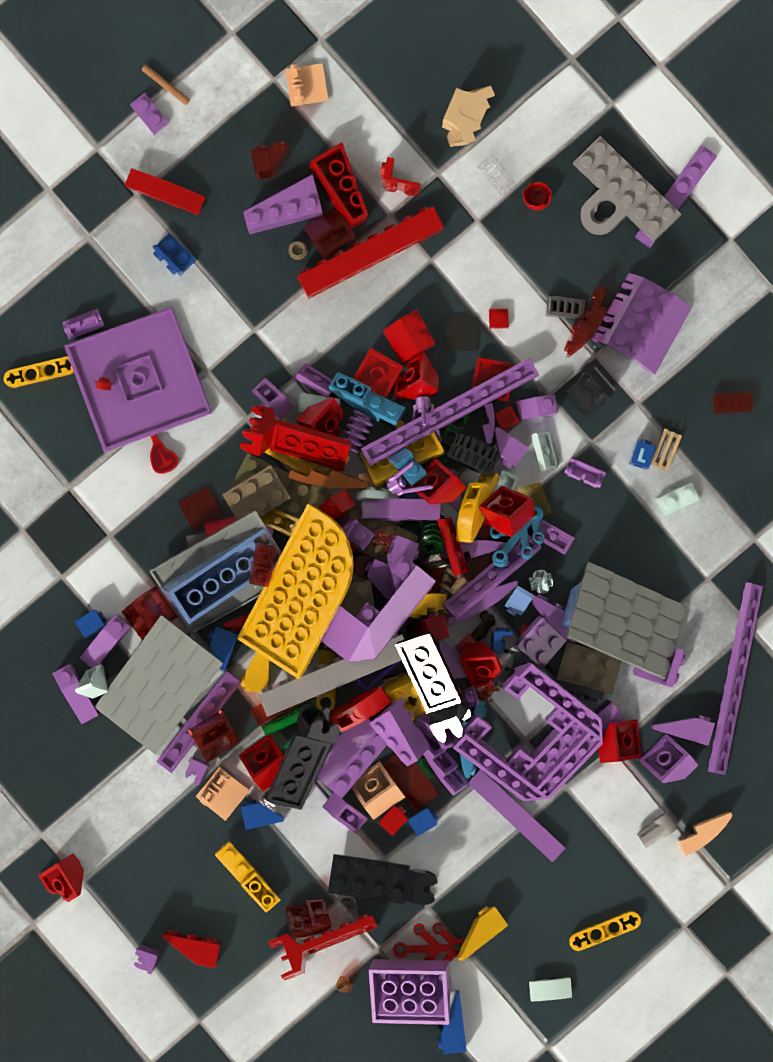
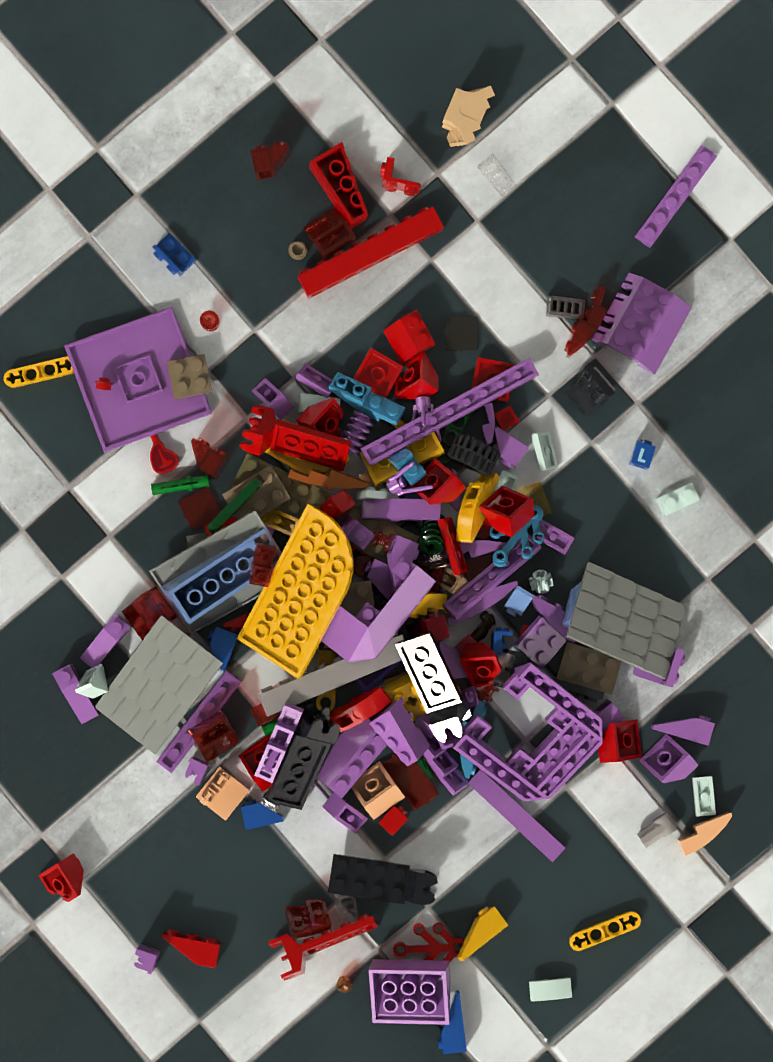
medium lavender hinge [62,309,105,340] -> none
blue brick [75,609,107,638] -> none
red slope [124,168,205,215] -> none
medium lavender plate [130,93,169,135] -> none
medium nougat bar [142,64,190,105] -> none
yellow slope [214,841,281,913] -> none
yellow slope [241,652,270,692] -> none
medium lavender wedge [243,174,323,235] -> none
light nougat hinge [285,63,329,106] -> none
blue brick [408,807,439,836] -> none
red plate [489,309,509,329] -> none
medium lavender slope [515,394,557,421] -> none
red hair [522,182,552,211] -> none
medium lavender hinge [564,457,606,488] -> none
light grey plate [573,136,681,242] -> none
tan tile [650,428,682,471] -> none
medium lavender plate [708,582,763,775] -> none
clear red plate [713,392,753,415] -> none
none -> green pin [151,475,210,495]
none -> dark tan plate [167,354,212,400]
none -> clear red slope [191,437,229,480]
none -> clear red wheel [200,310,220,332]
none -> dark green beam [207,475,265,534]
none -> medium lavender slope [254,702,304,783]
none -> light aqua plate [692,776,716,817]

